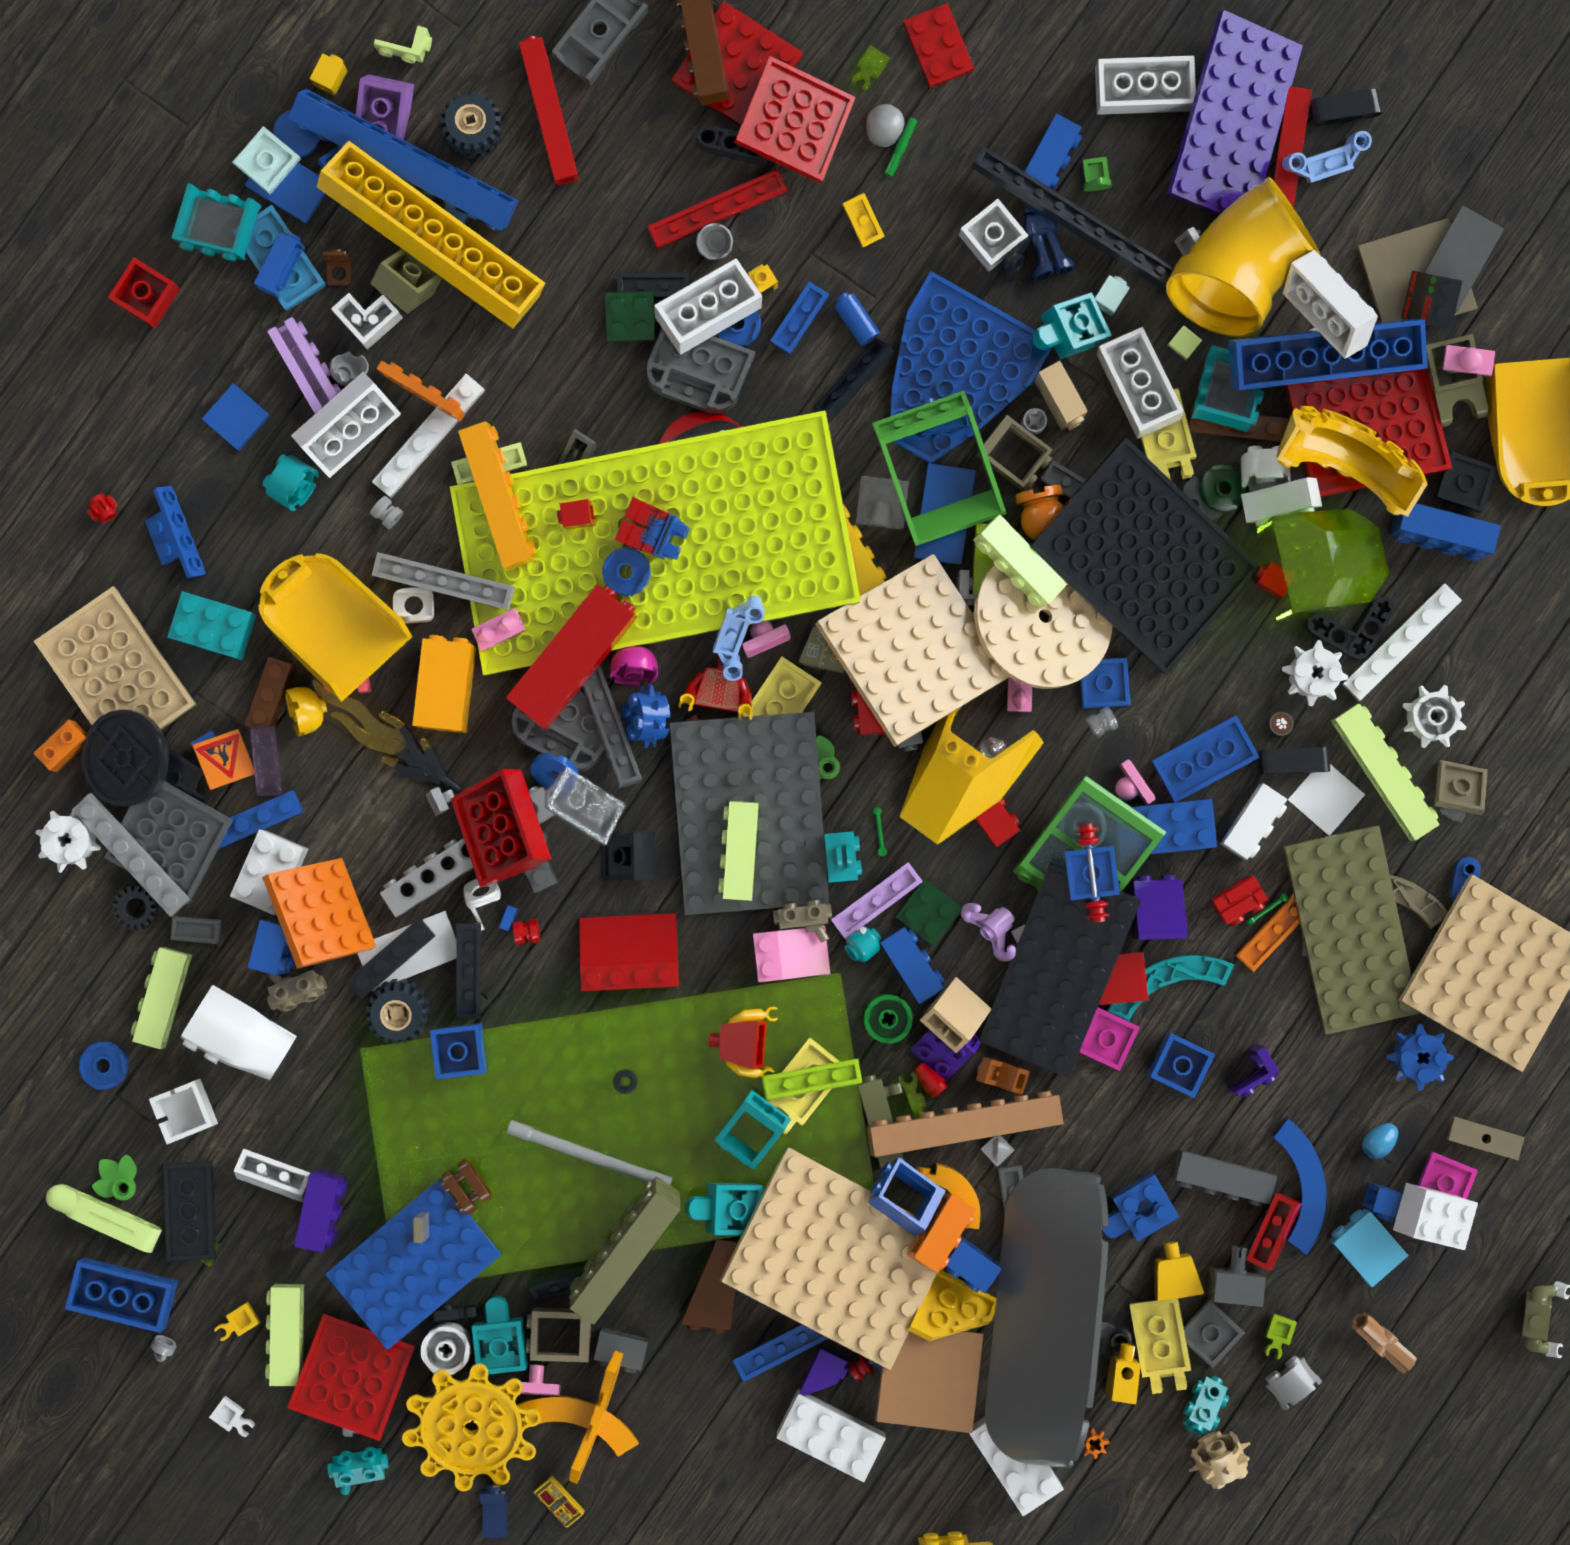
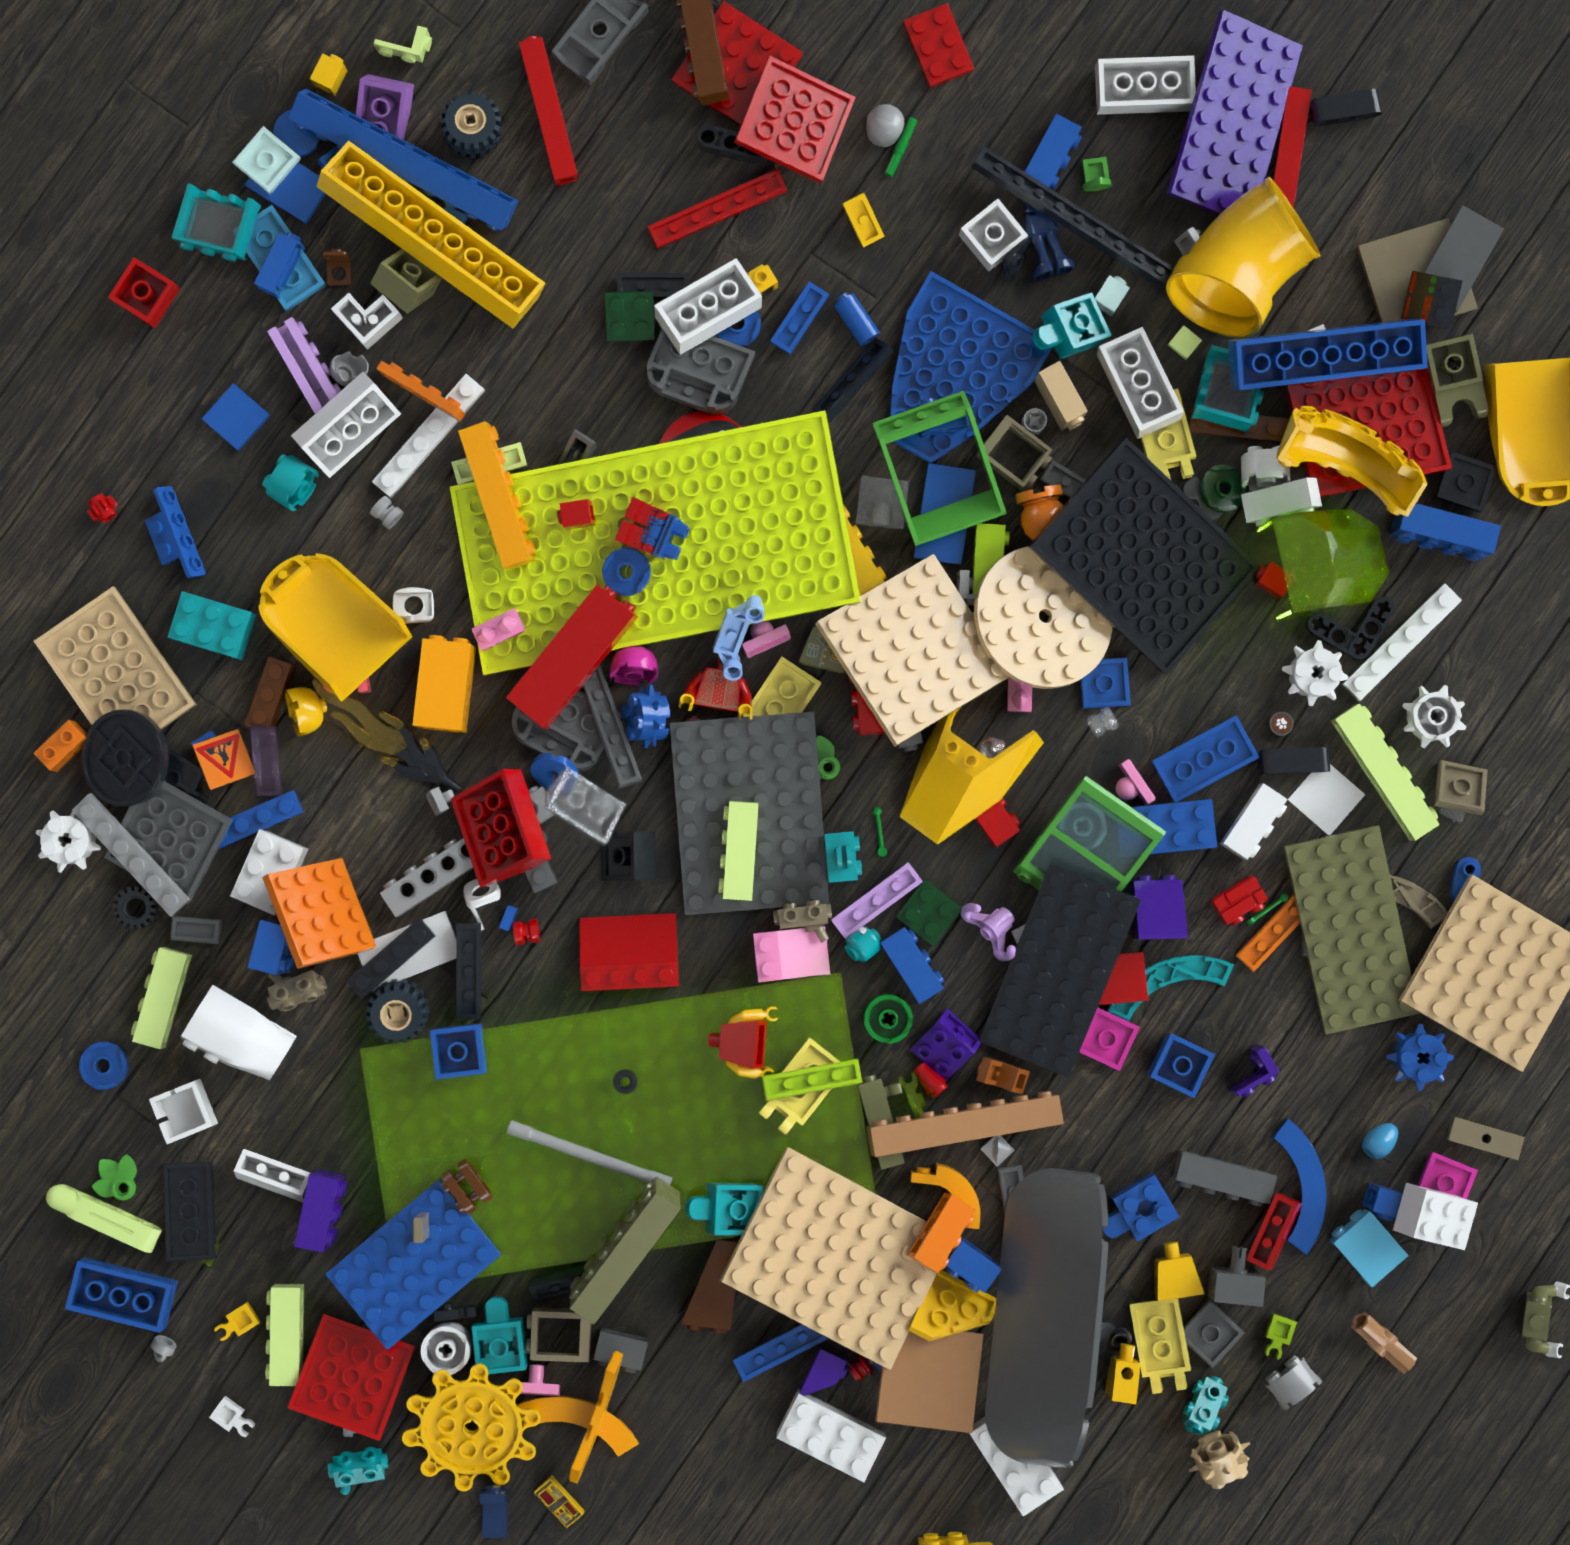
light grey plate [372,552,515,610] -> none
light grey hair [696,223,733,260] -> none
teal window [714,1090,791,1170] -> none
clear neon green plate [852,45,890,92] -> none
blue window [868,1158,945,1236] -> none
tan brick [920,977,992,1053] -> none
yellowish green brick [973,515,1067,609] -> none
blue plate [1065,824,1120,923] -> none
orange gear [1083,1426,1109,1459] -> none
light blue plate [1282,131,1372,183] -> none
white brick [1283,250,1378,359] -> none
bright pink tile [1442,345,1495,376] -> none

